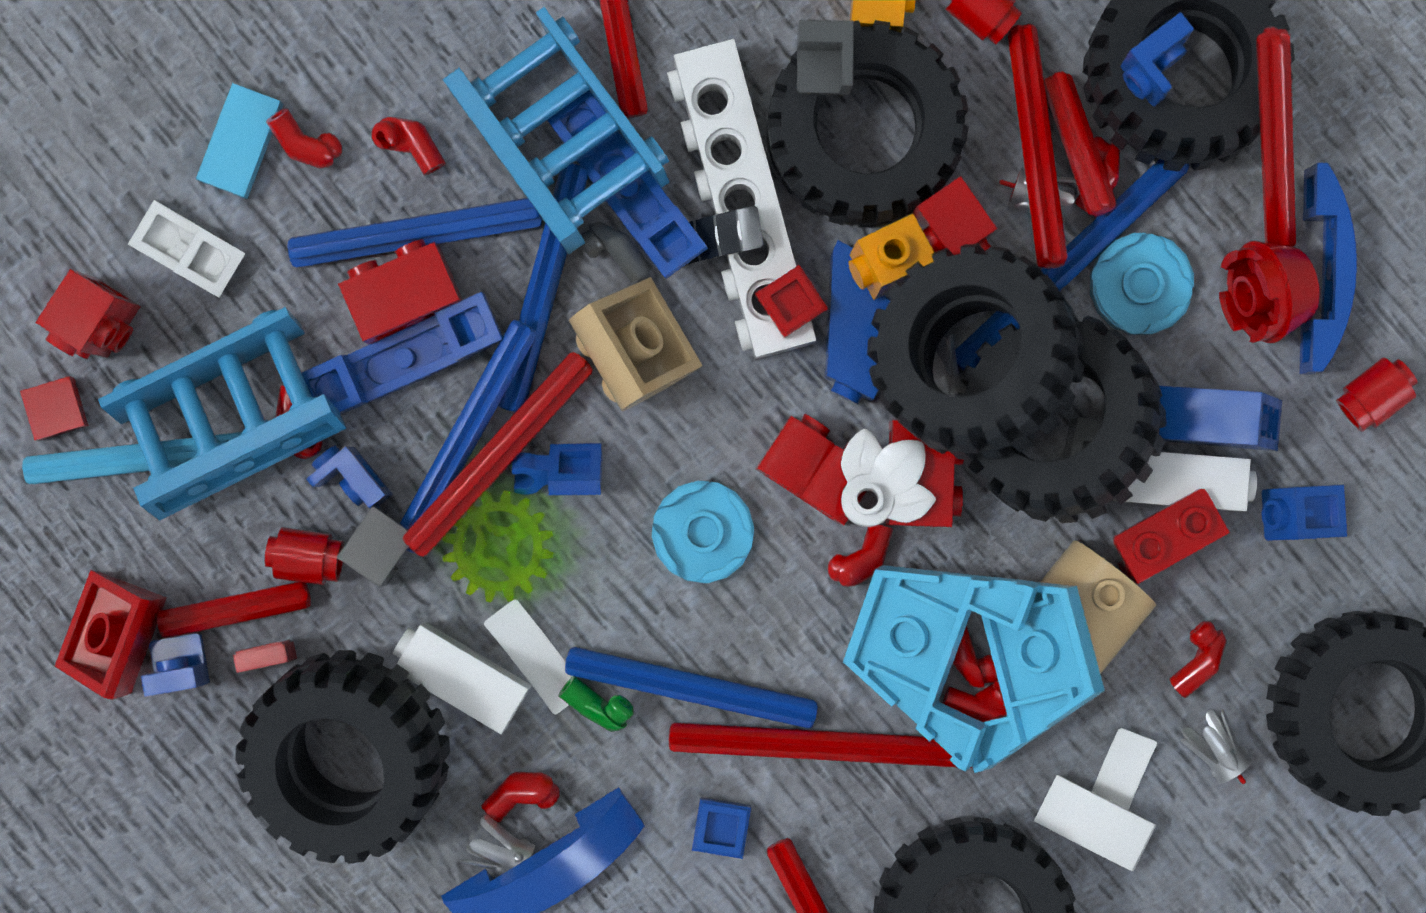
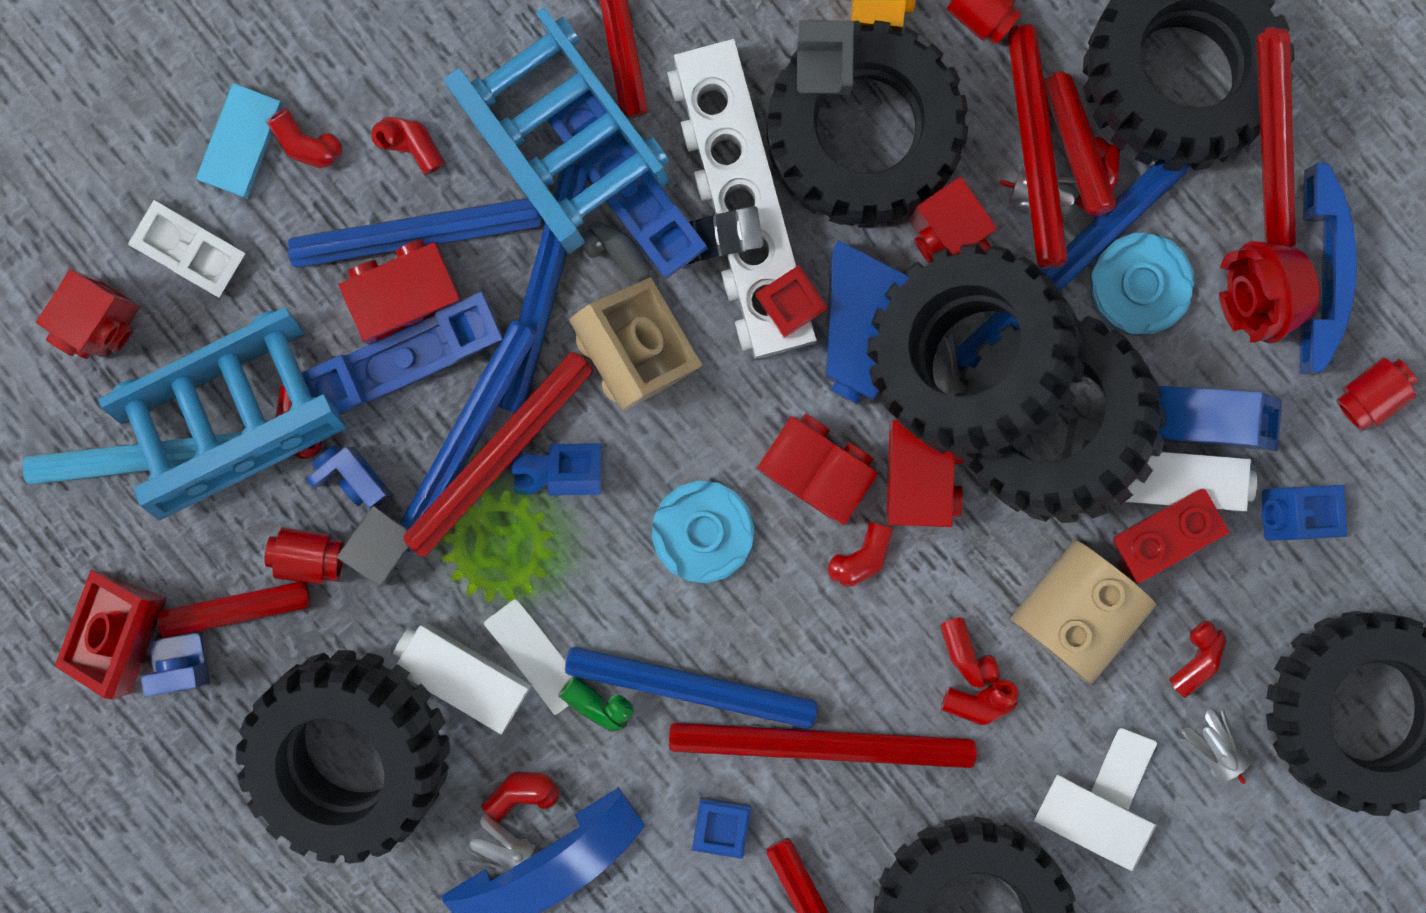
red tile [20,376,89,441] -> none
tile [233,639,297,673] -> none
white plate [841,429,936,527] -> none
medium azure wing [843,565,1040,772] -> none
light orange brick [848,214,934,300] -> none
medium azure wing [972,582,1105,773] -> none
blue bracket [1120,12,1194,107] -> none

